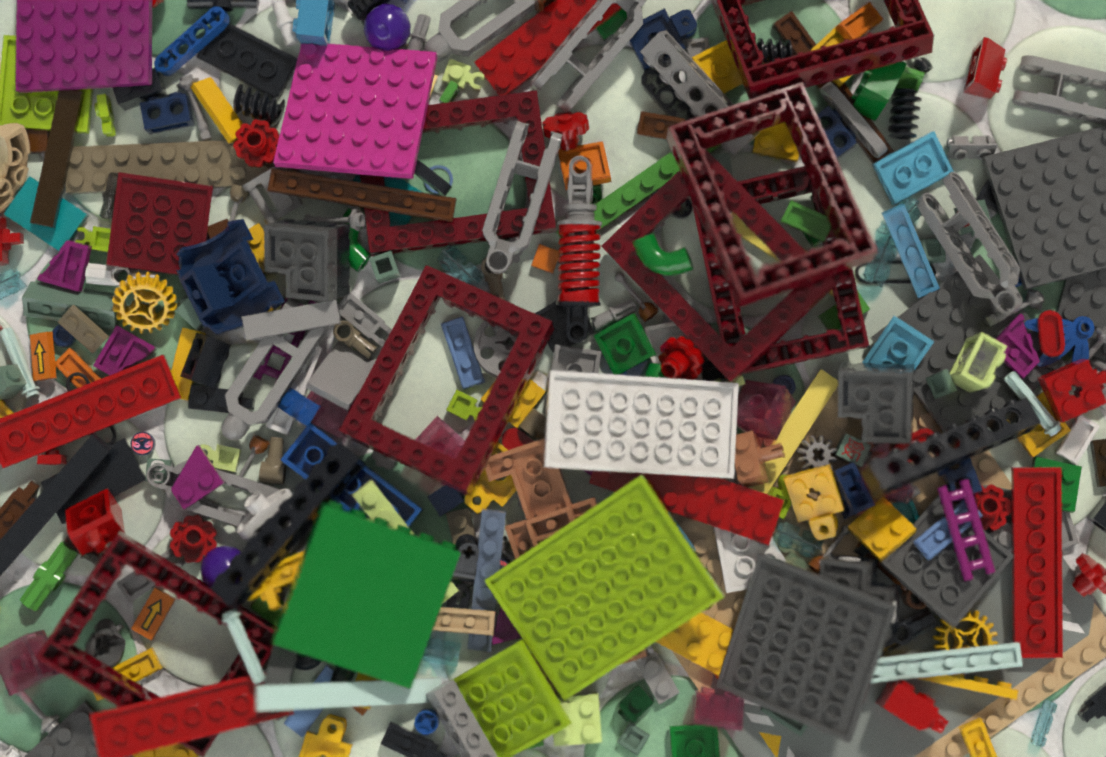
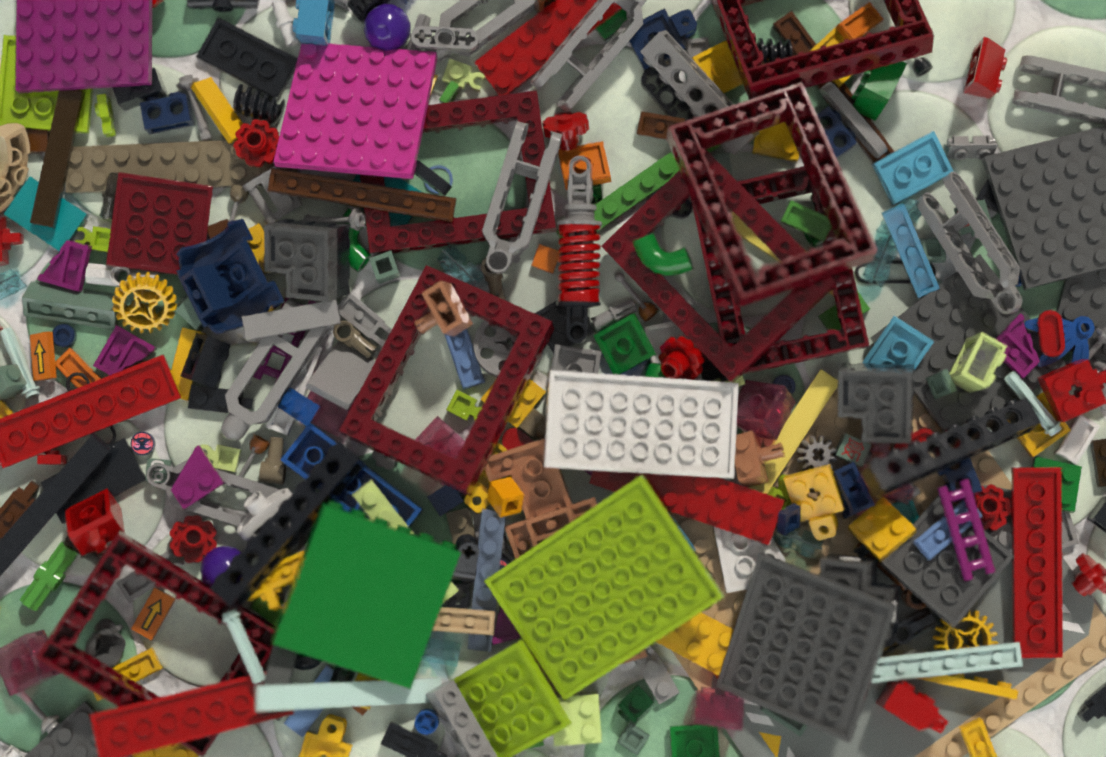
dark tan plate [58,305,109,354] -> none
blue beam [154,7,230,76] -> none
hinge [807,525,850,575] -> none
black piece [888,88,922,140] -> none
bright green tile [895,67,925,94] -> none
light grey piece [986,289,1044,327] -> none
clear light blue axle [1031,700,1057,747] -> none
none -> light grey beam [411,26,479,52]
none -> nougat brick [415,281,473,336]
none -> light orange brick [487,477,524,518]
none -> dark blue plate [777,503,801,536]

